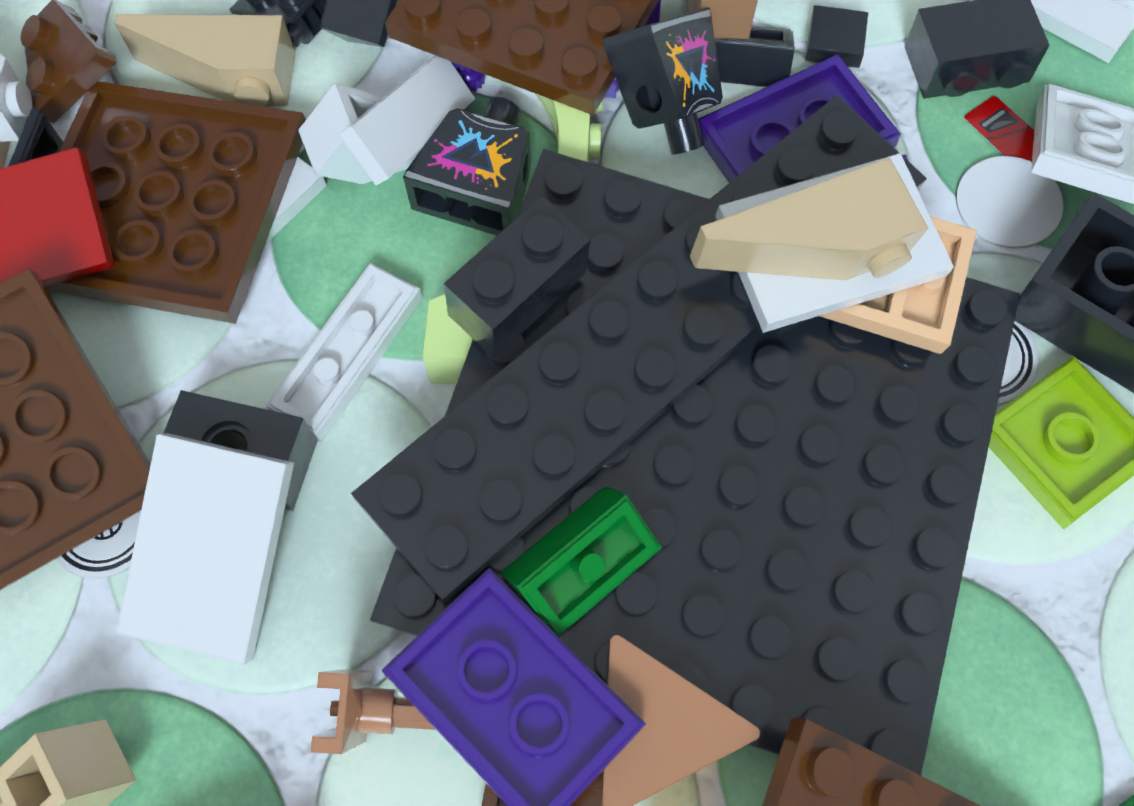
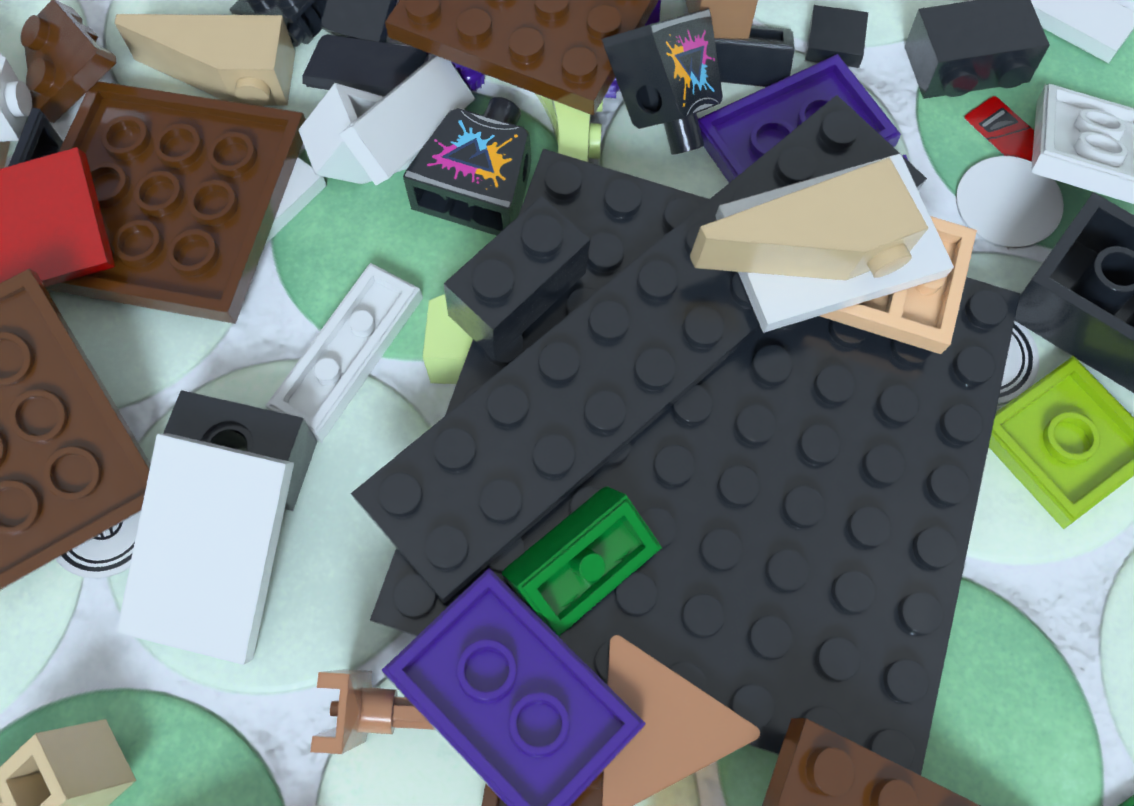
none -> black slope [302,34,429,97]

